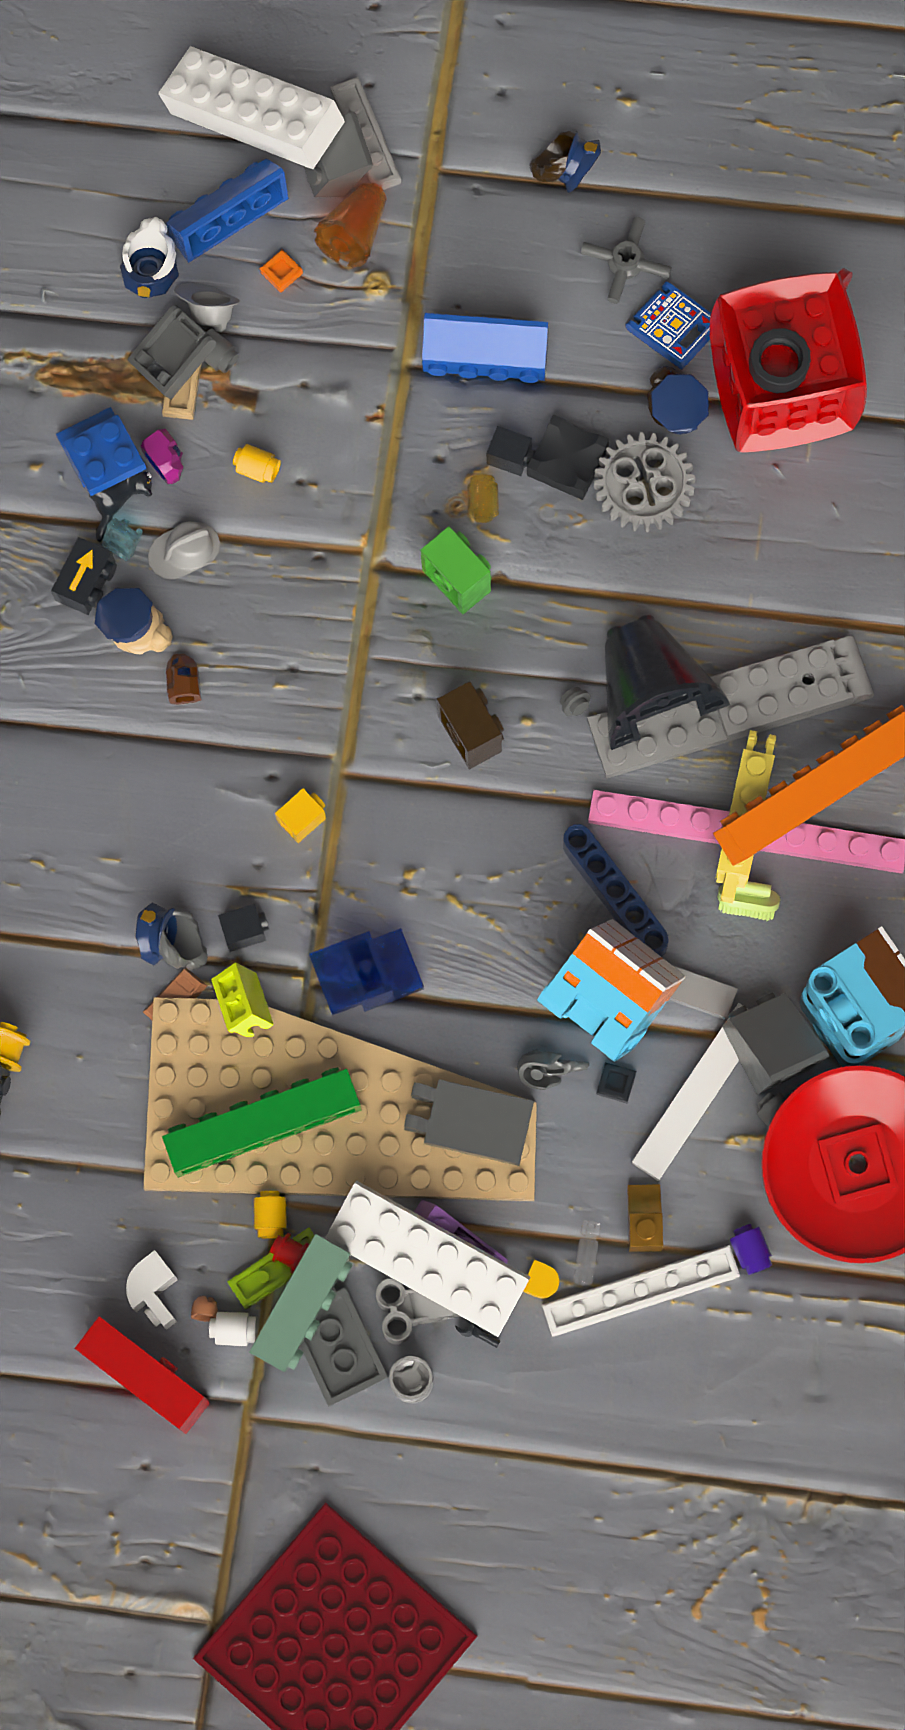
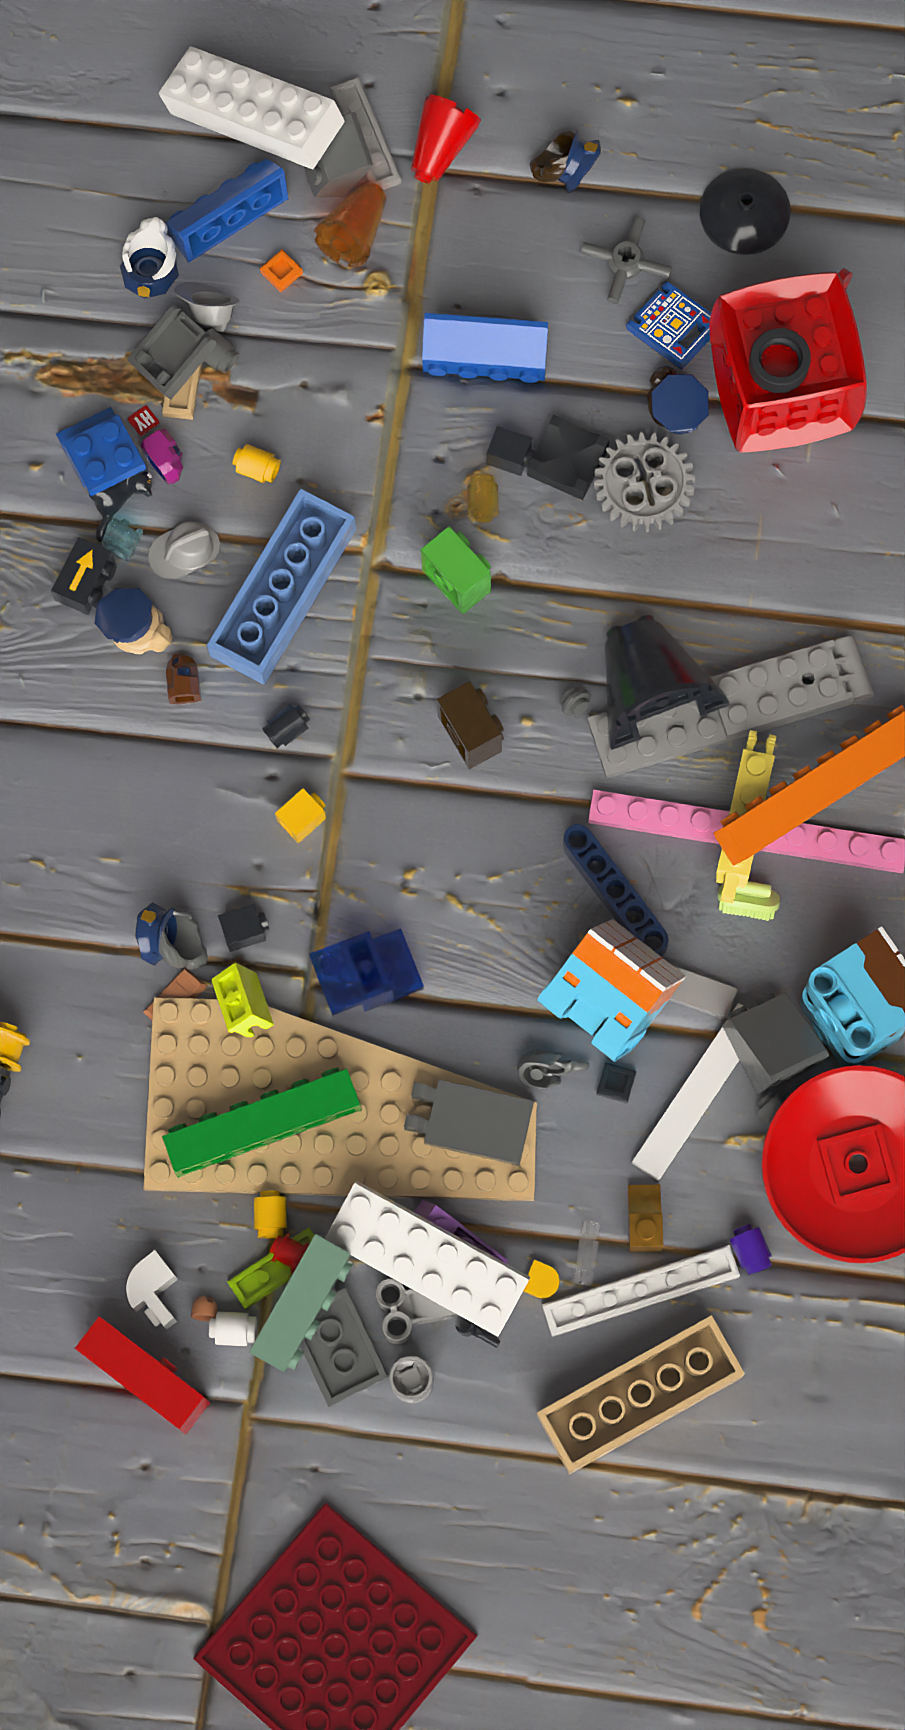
none -> red sticker [127,406,160,436]
none -> medium blue brick [207,488,357,685]
none -> black brick [262,704,310,748]
none -> red cone [411,95,481,184]
none -> tan brick [537,1315,745,1475]
none -> black dish [700,169,791,255]

